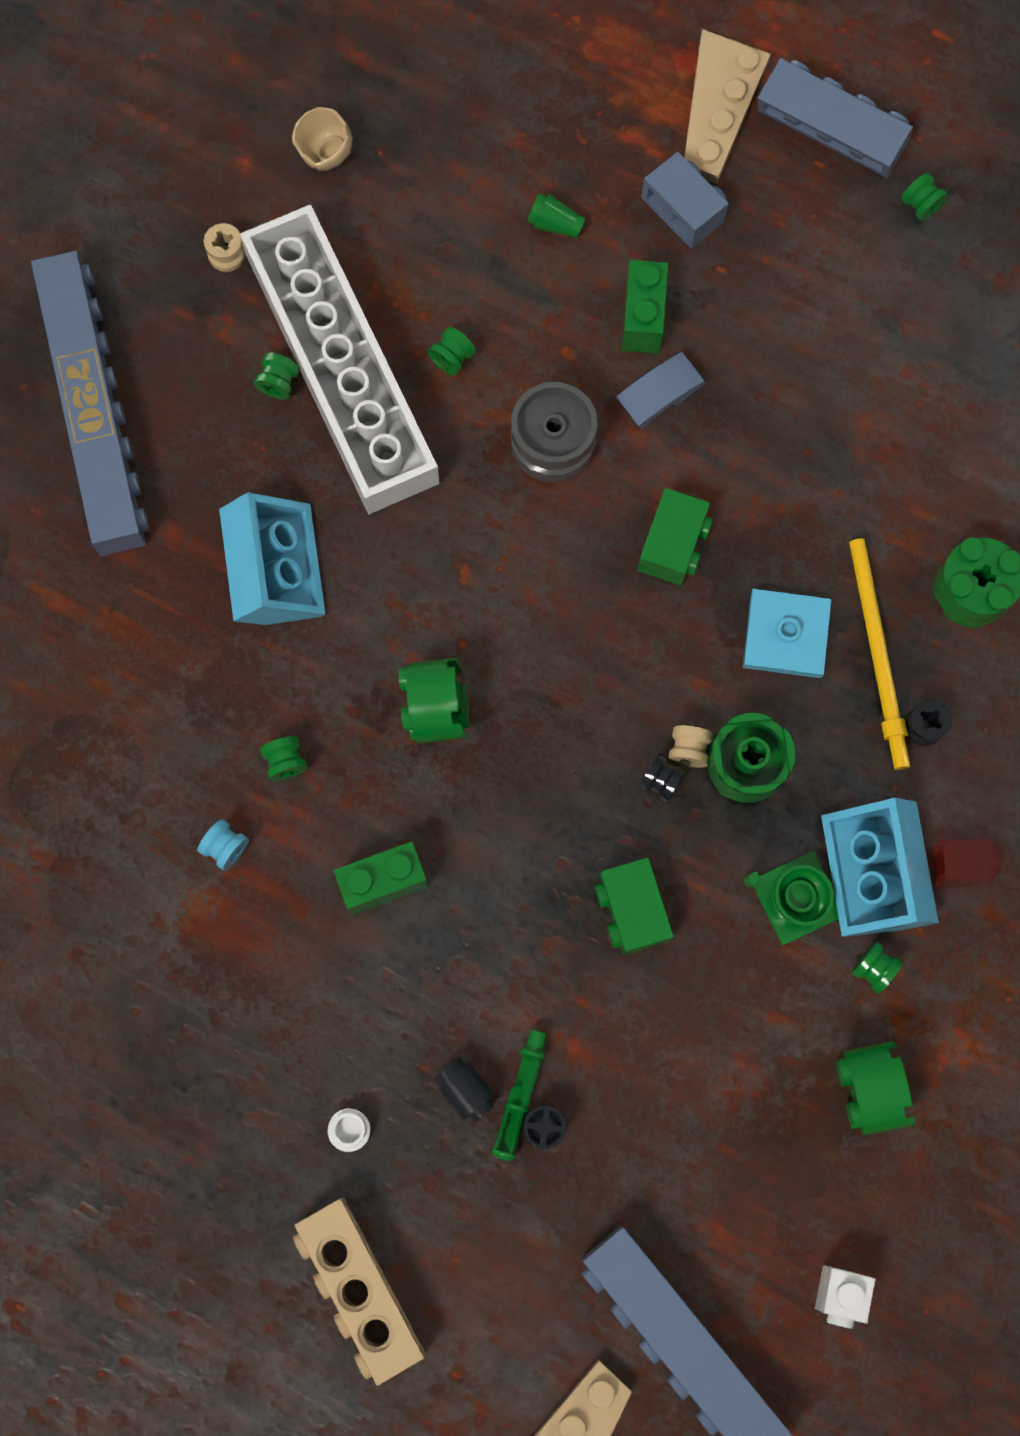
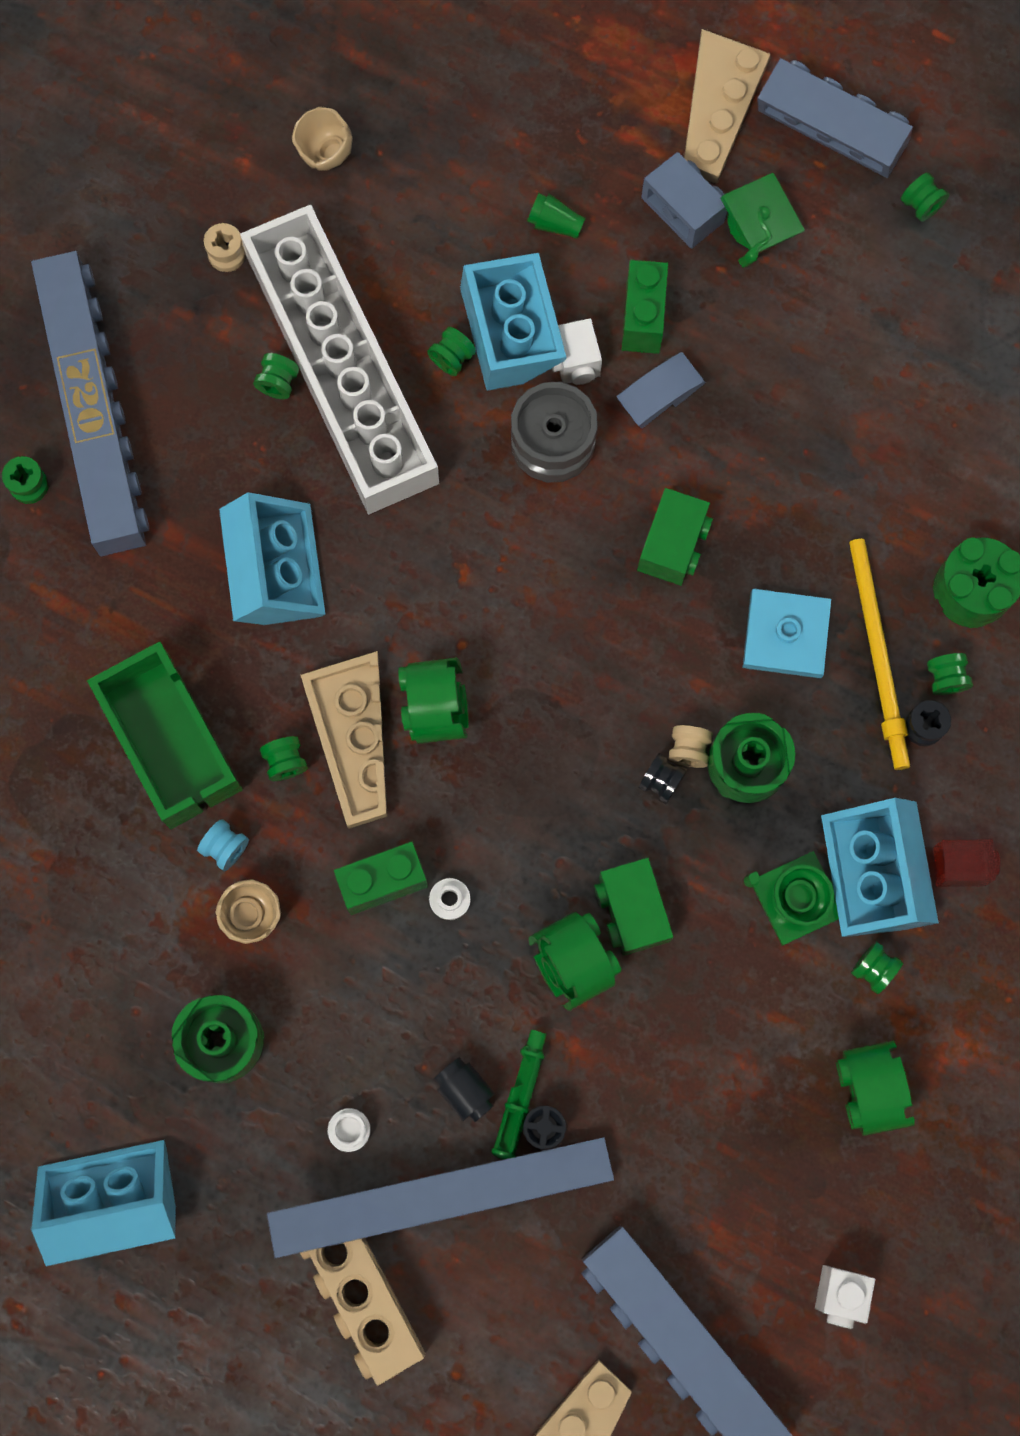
none -> green wheel [2,456,49,504]
none -> medium azure slope [31,1140,176,1266]
none -> green piece [87,641,243,829]
none -> green brick [172,995,264,1083]
none -> tan hair [216,879,281,944]
none -> sand blue tile [267,1137,614,1258]
none -> tan wing [301,651,387,829]
none -> white plate [429,878,470,920]
none -> medium azure slope [460,253,566,391]
none -> green brick [529,912,621,1011]
none -> white brick [552,318,602,385]
none -> green hat [720,173,805,268]
none -> green wheel [927,653,973,695]

